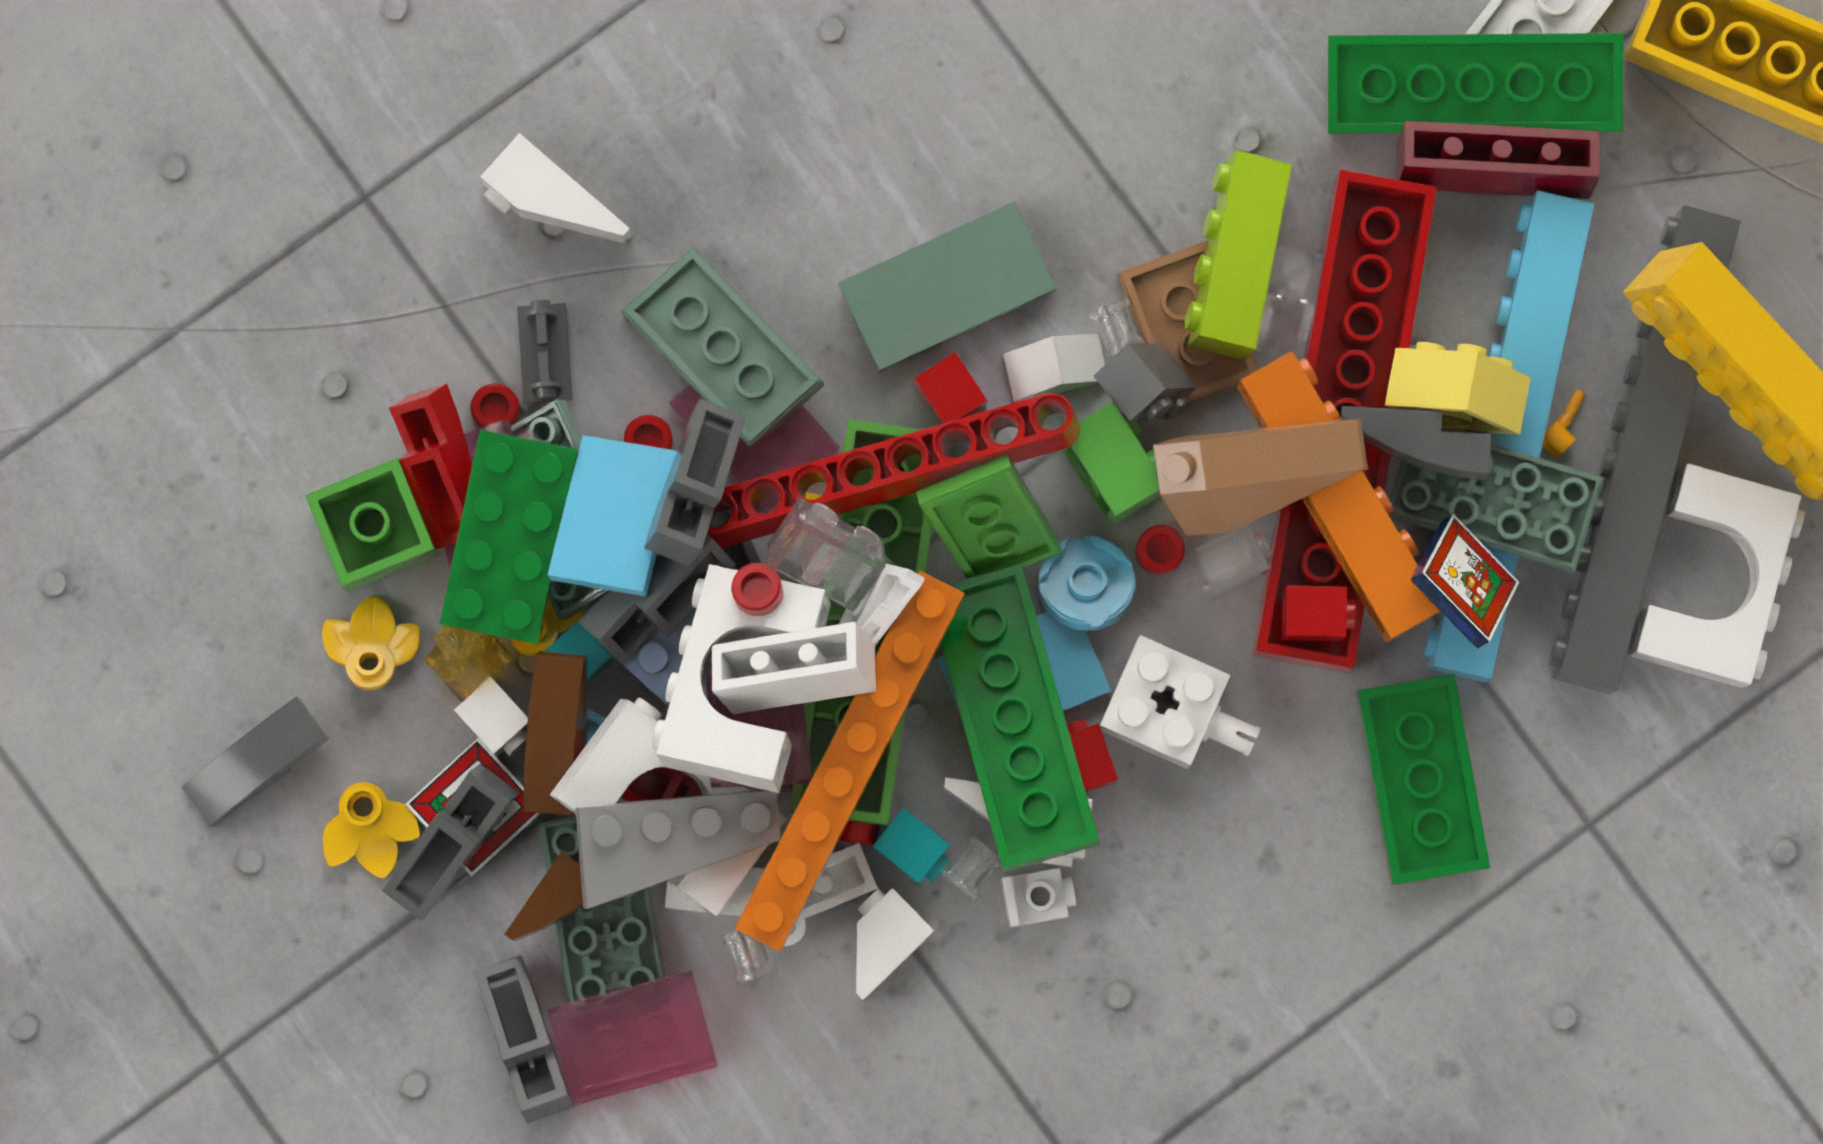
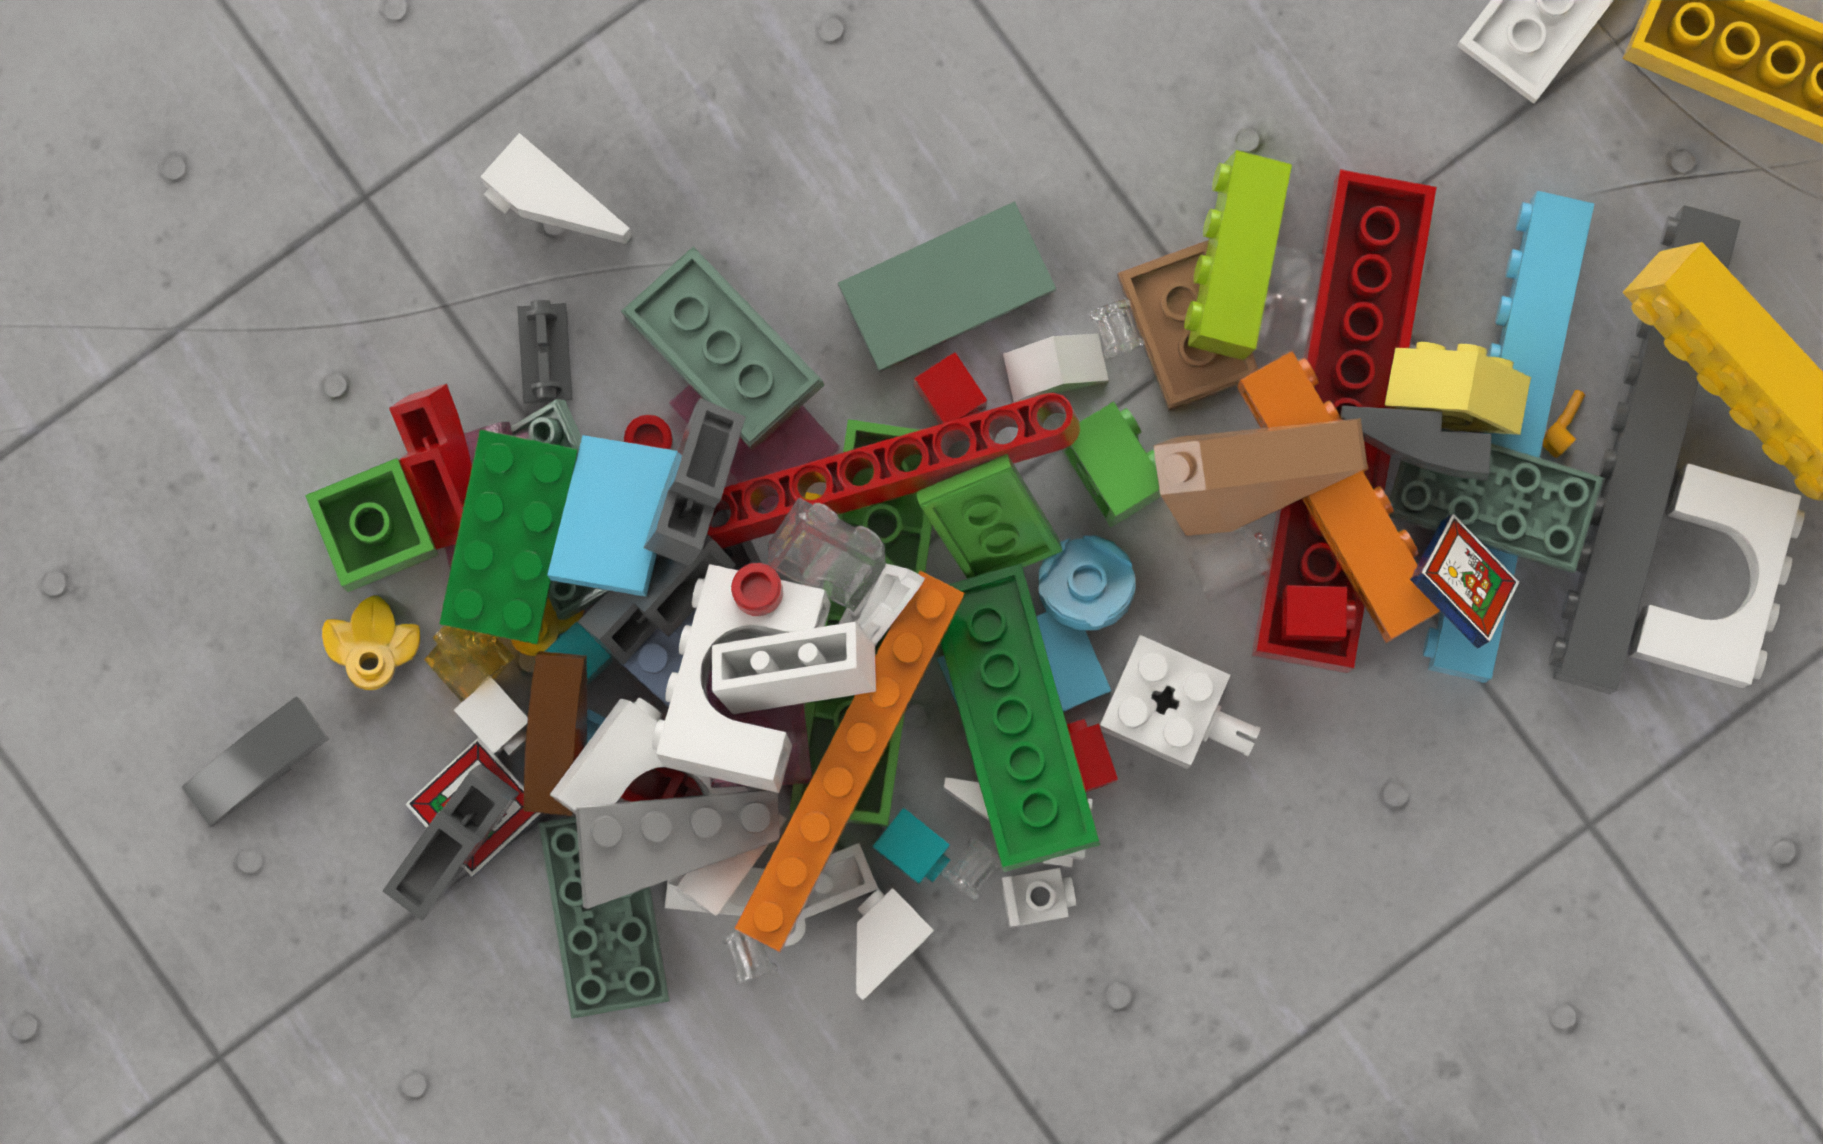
yellow plate [322,782,420,879] -> none
red tile [470,383,520,433] -> none
dark grey slope [474,955,574,1124] -> none
reddish brown slope [504,852,583,941] -> none
clear pink tile [548,970,718,1106] -> none
red tile [839,821,879,846] -> none
dark grey brick [1093,343,1197,422] -> none
red tile [1135,525,1185,575] -> none
green plate [1328,33,1624,134] -> none
green plate [1356,674,1490,885] -> none
dark red brick [1396,121,1600,199] -> none

